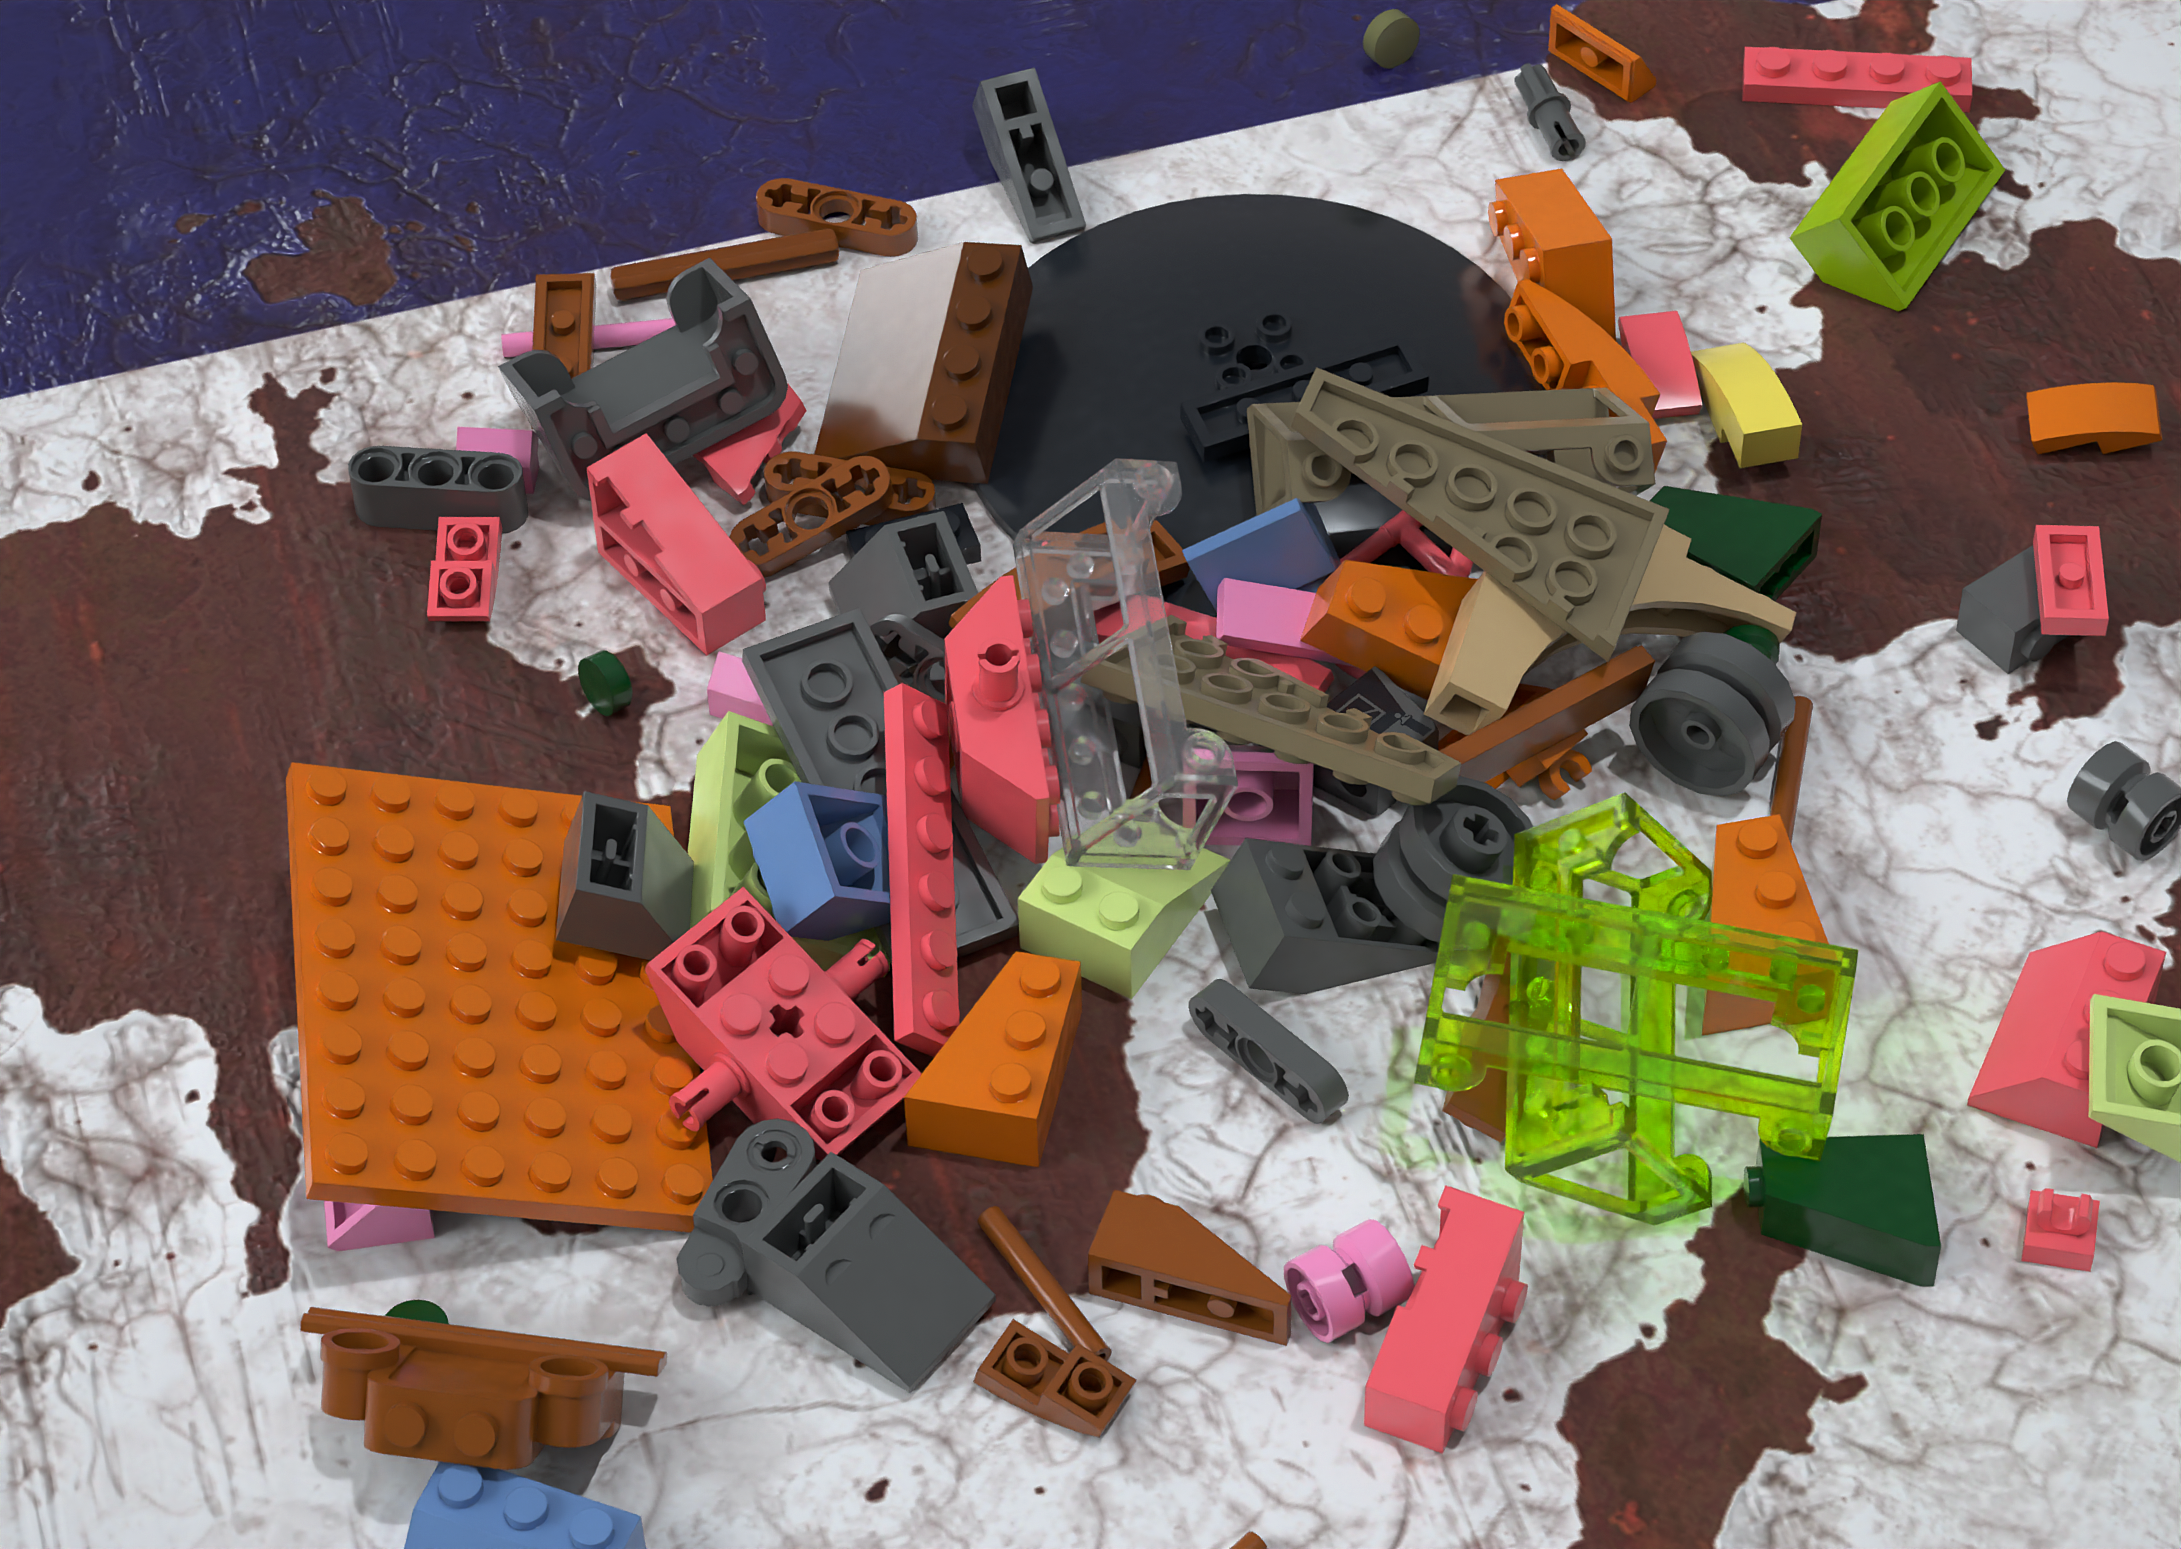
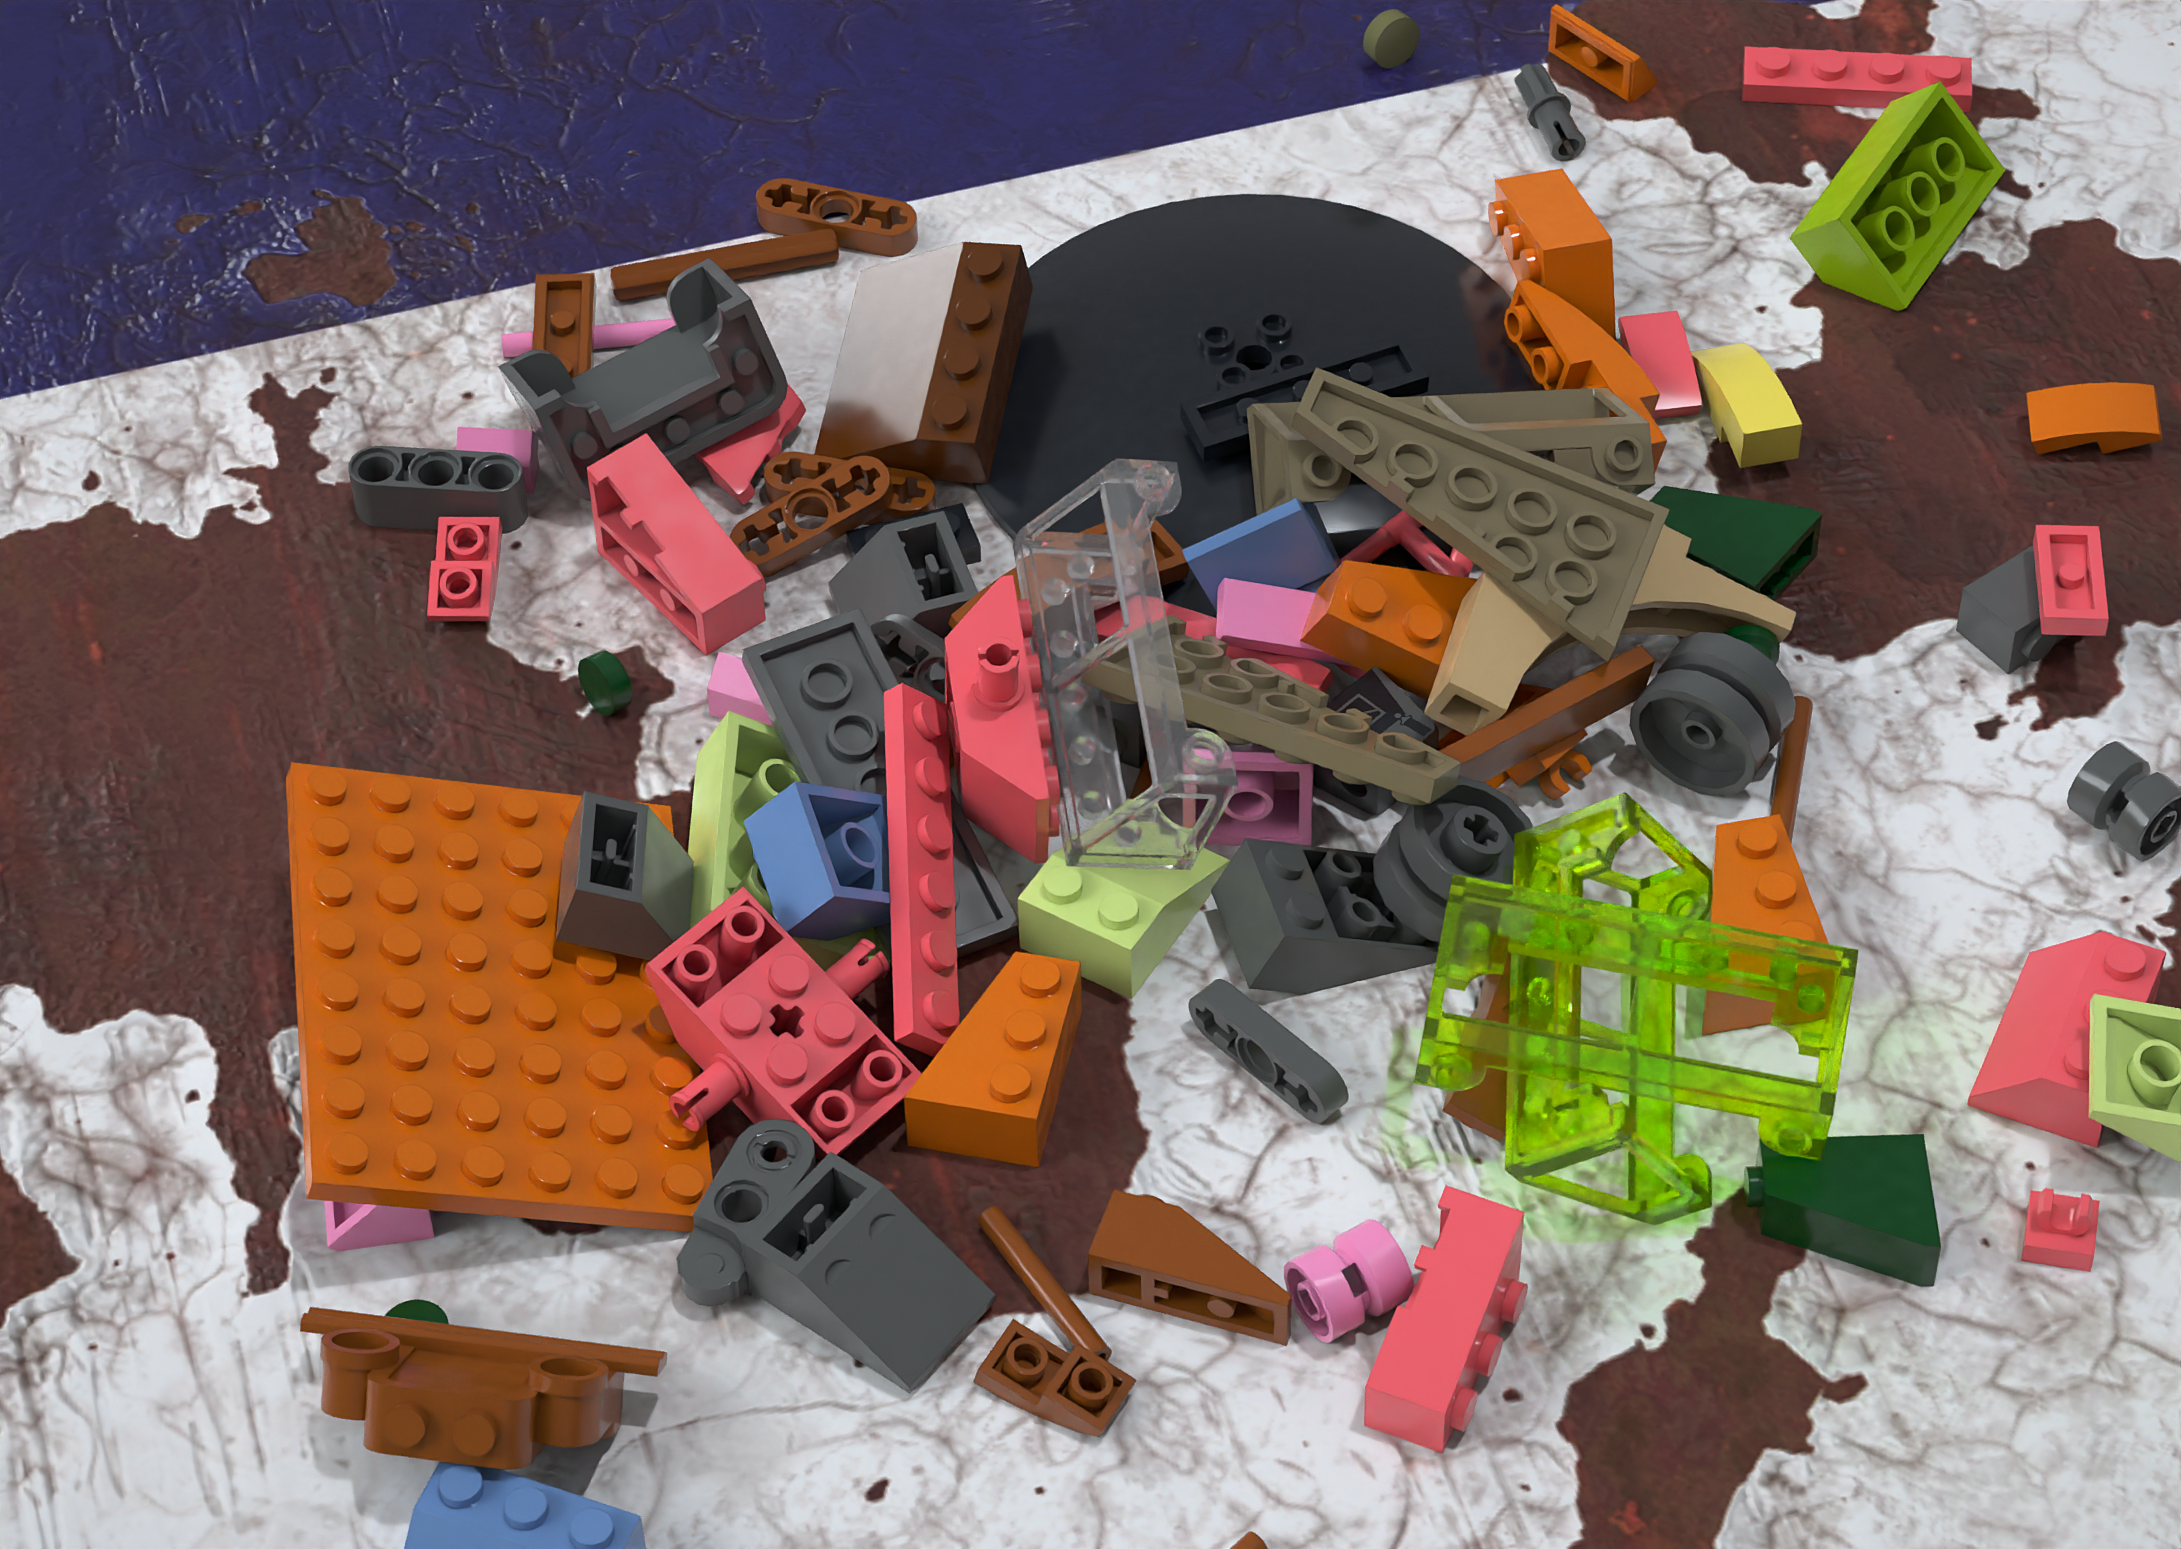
dark grey slope [972,68,1086,243] -> none

